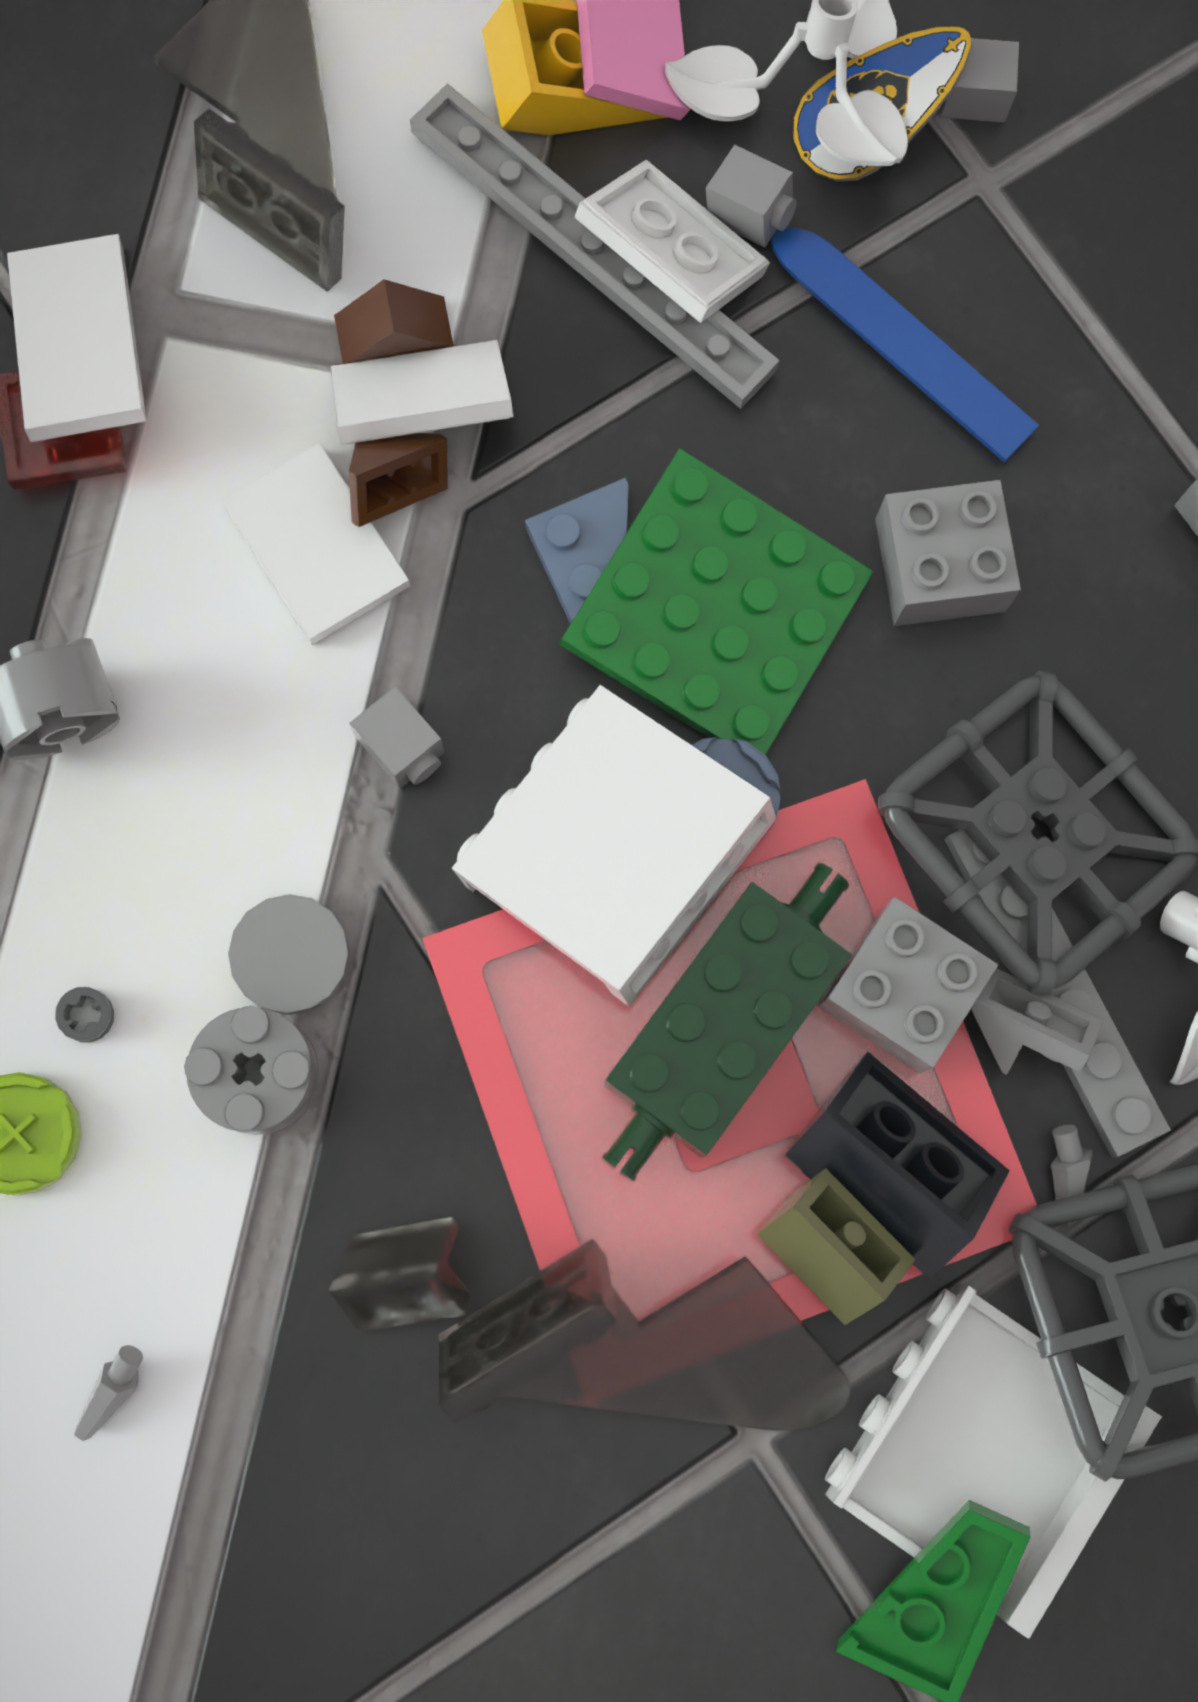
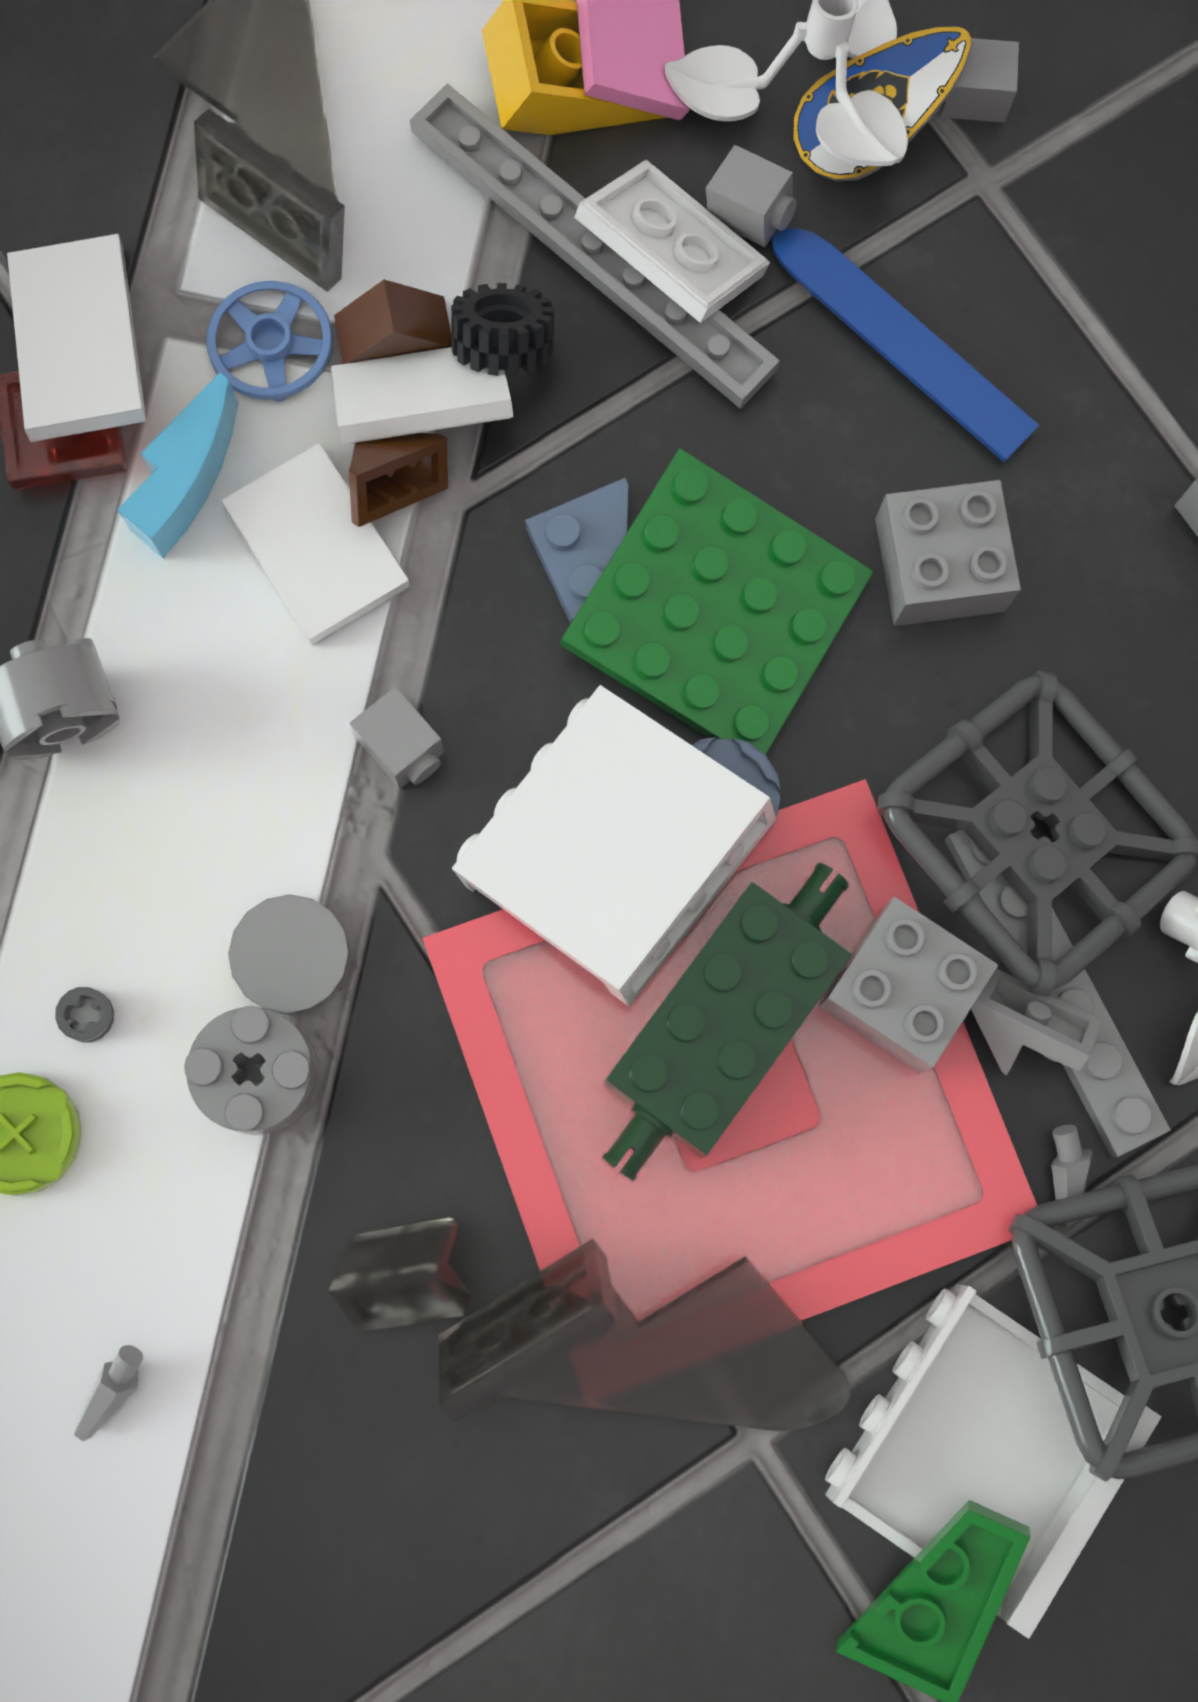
olive brick [757,1168,916,1325] -> none
black slope [785,1051,1010,1279] -> none
none -> medium azure slope [117,372,238,558]
none -> medium blue wheel [206,281,333,402]
none -> black tyre [451,283,555,376]

